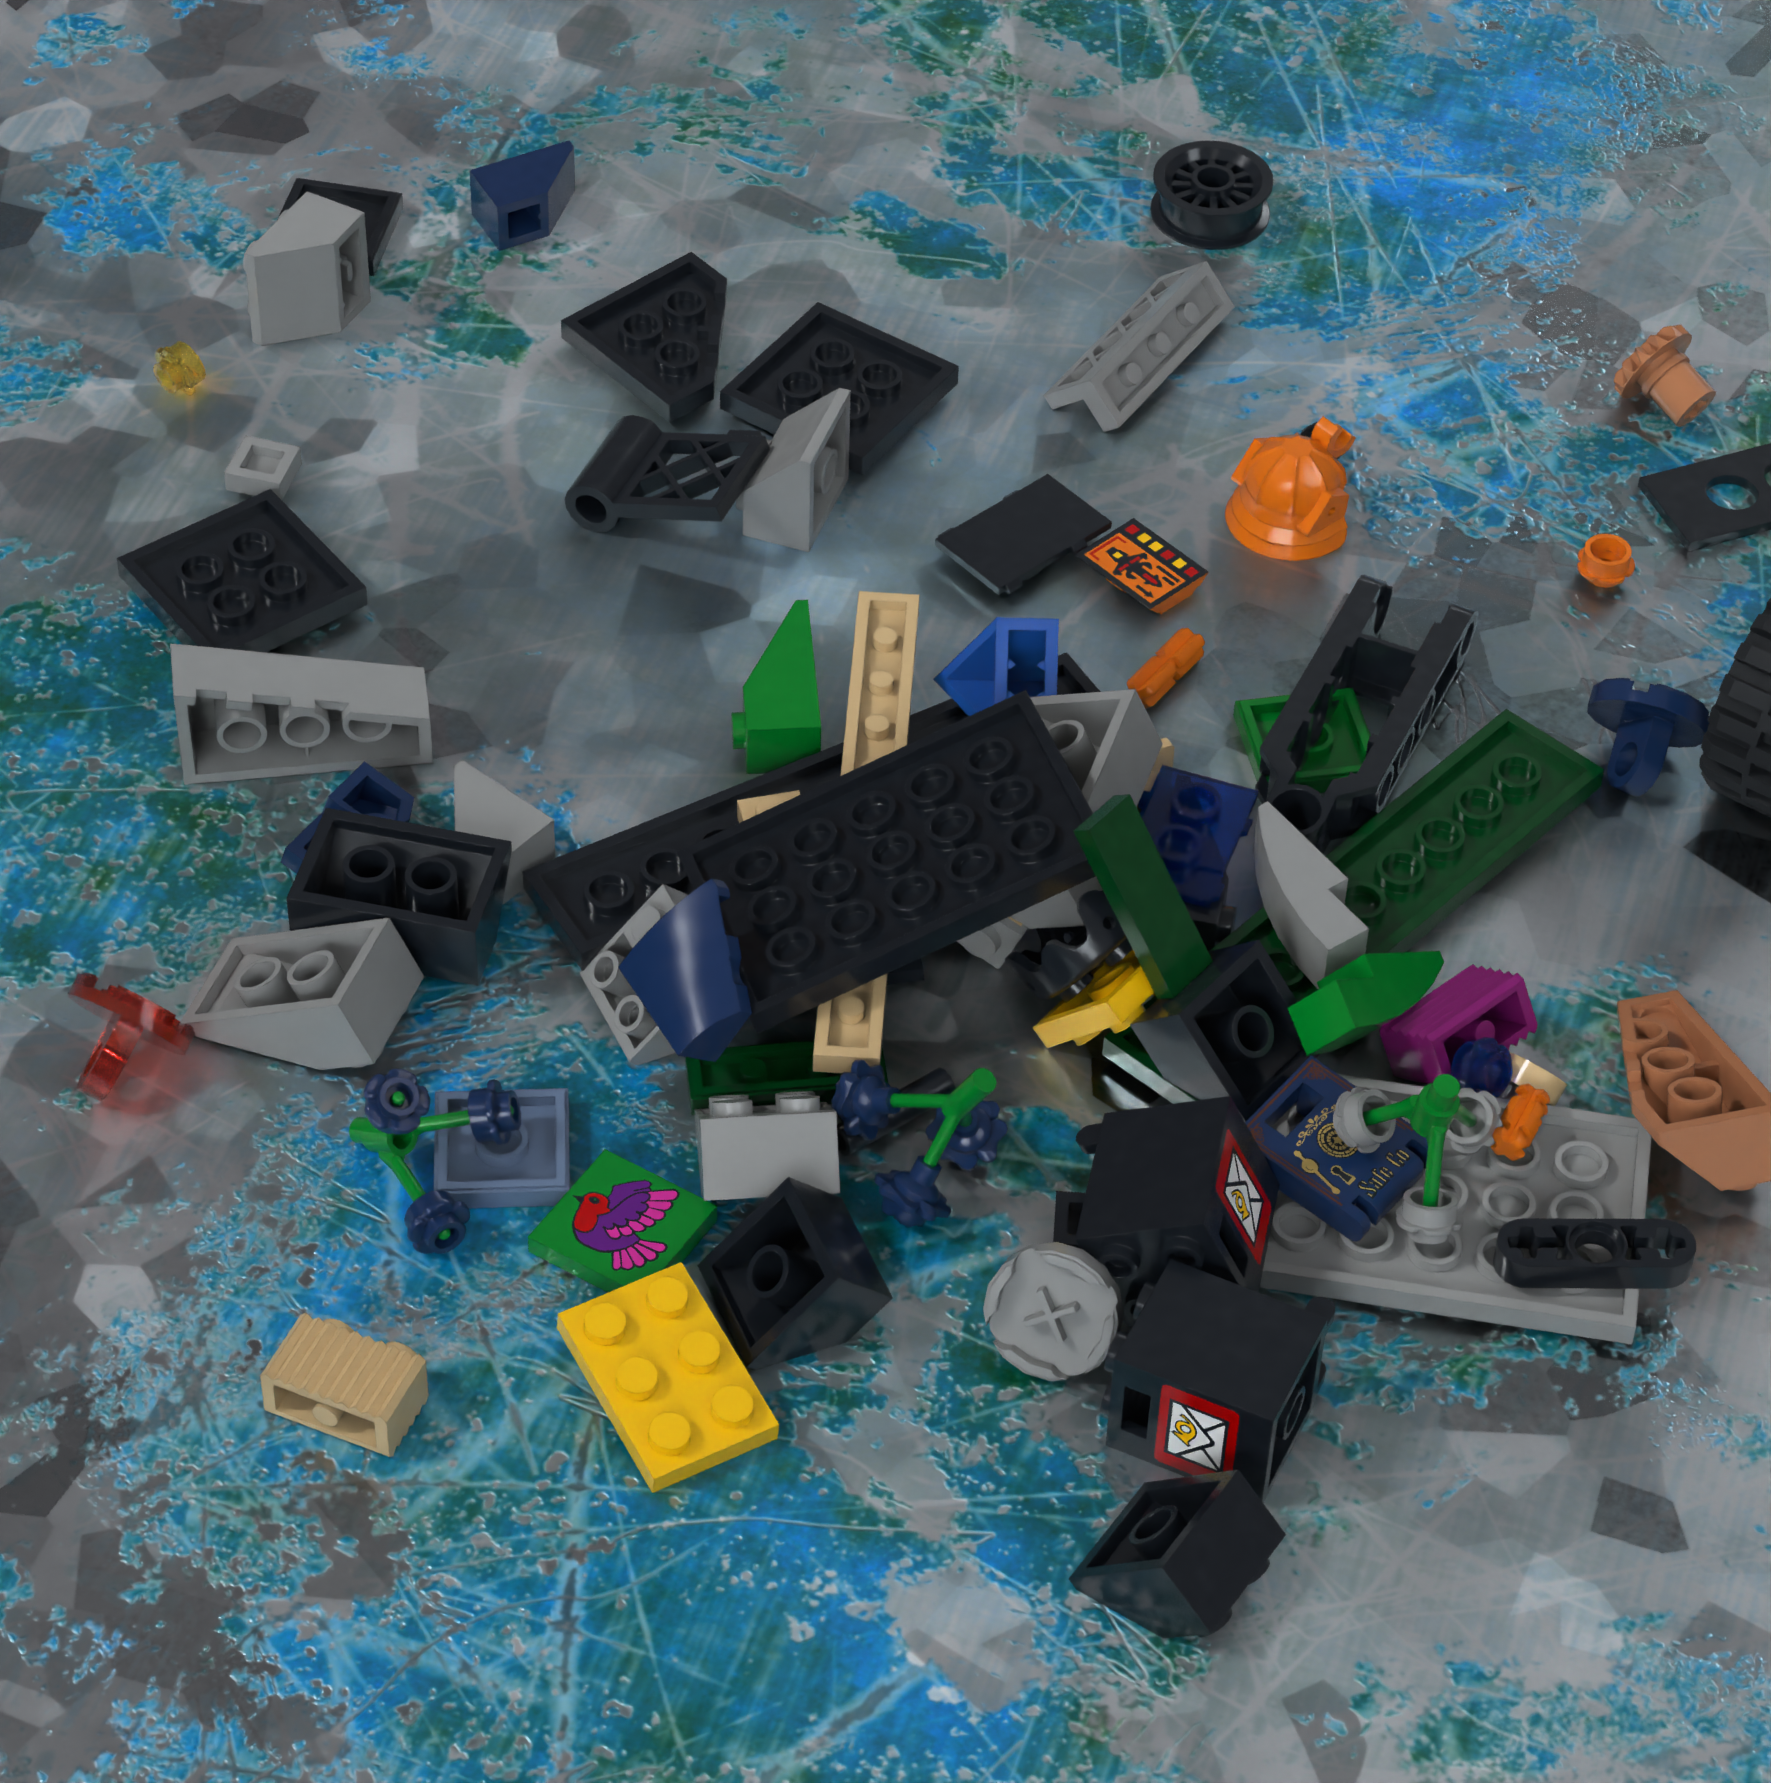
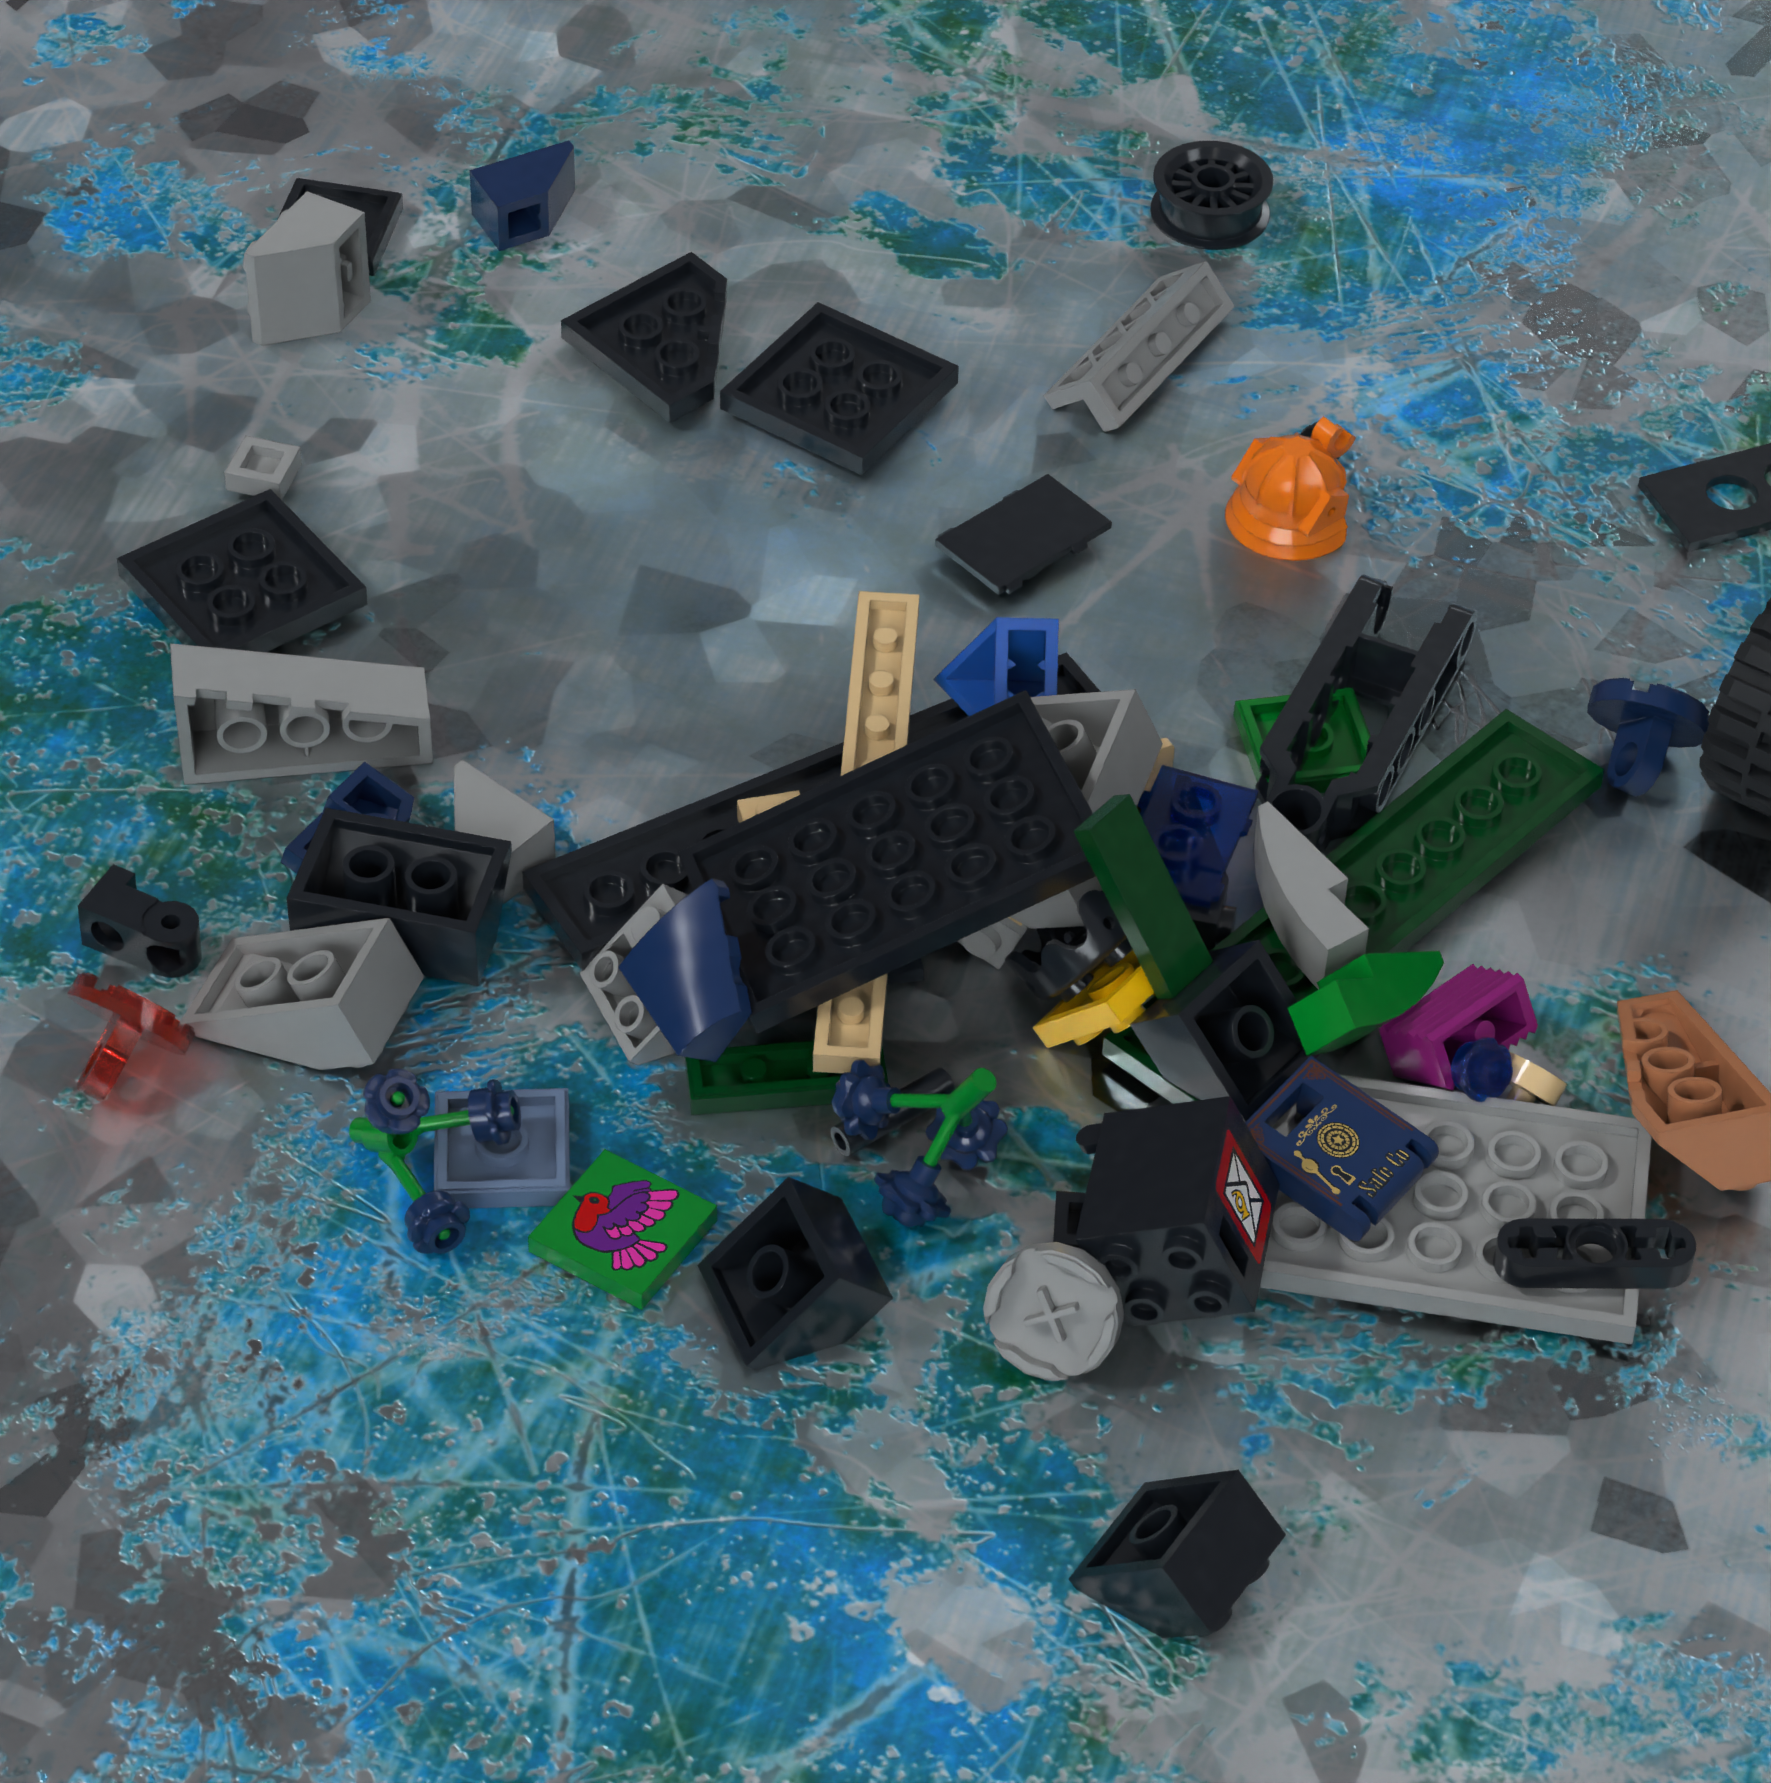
clear yellow plate [153,341,206,396] -> none
tan brick [260,1313,429,1457] -> none
yellow plate [557,1262,779,1493] -> none
black piece [564,415,770,532] -> none
light grey slope [694,1091,840,1201] -> none
green slope [731,600,821,774] -> none
light grey slope [736,388,851,552] -> none
piece [1075,518,1209,614] -> none
black container [1100,1259,1335,1503] -> none
orange piece [1127,628,1205,709] -> none
light grey plant [1333,1074,1503,1244] -> none
orange piece [1491,1083,1550,1161] -> none
orange plate [1577,534,1635,588] -> none
nougat gear [1614,324,1716,427] -> none
none -> black leg [78,864,202,978]

